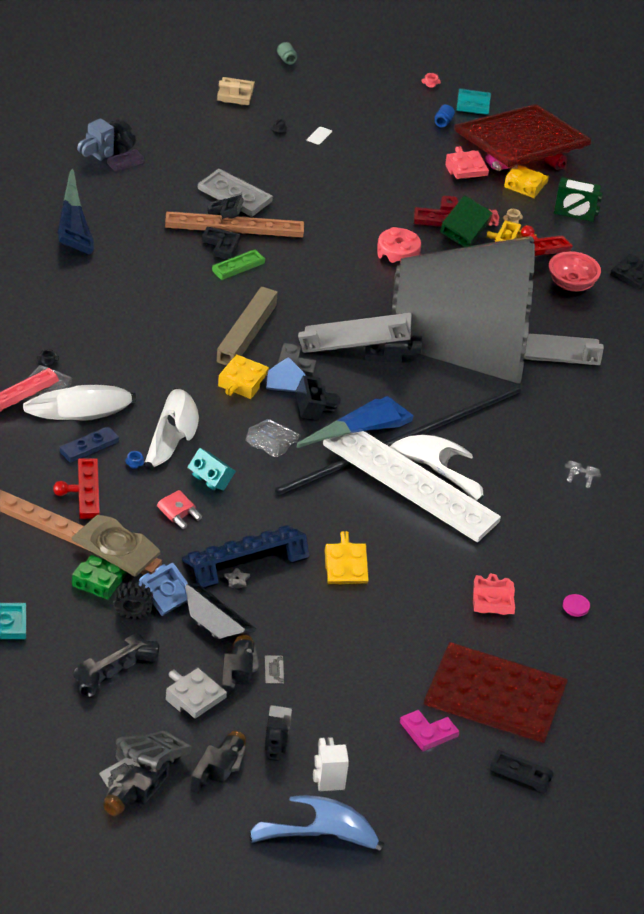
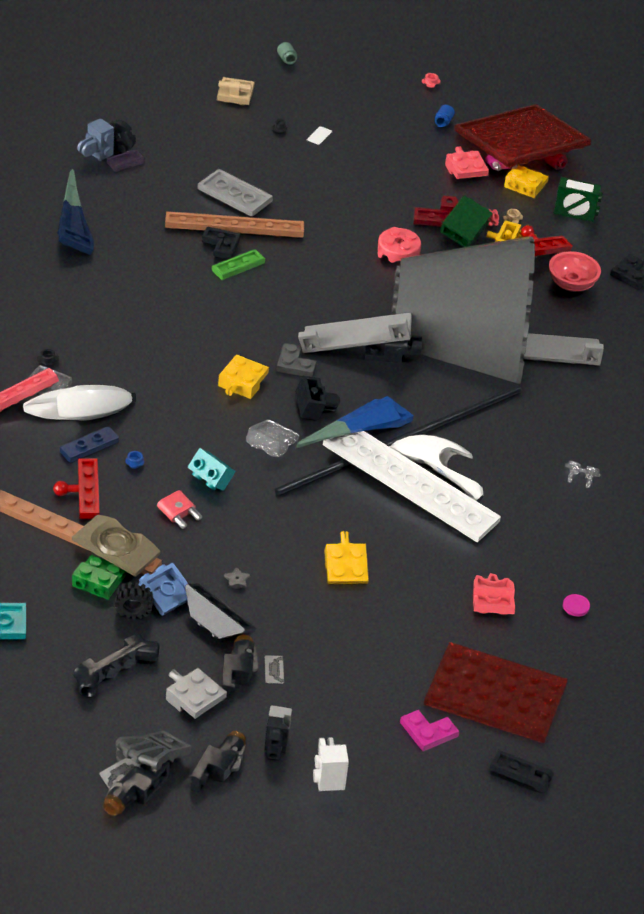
white piece [144,388,199,468] -> none
dark blue bracket [182,525,310,587] -> none
black plate [207,195,244,219] -> none
dark tan brick [217,286,278,366] -> none
medium blue piece [250,795,384,852] -> none
medium blue slope [266,357,305,392] -> none
teal slope [457,89,491,115] -> none

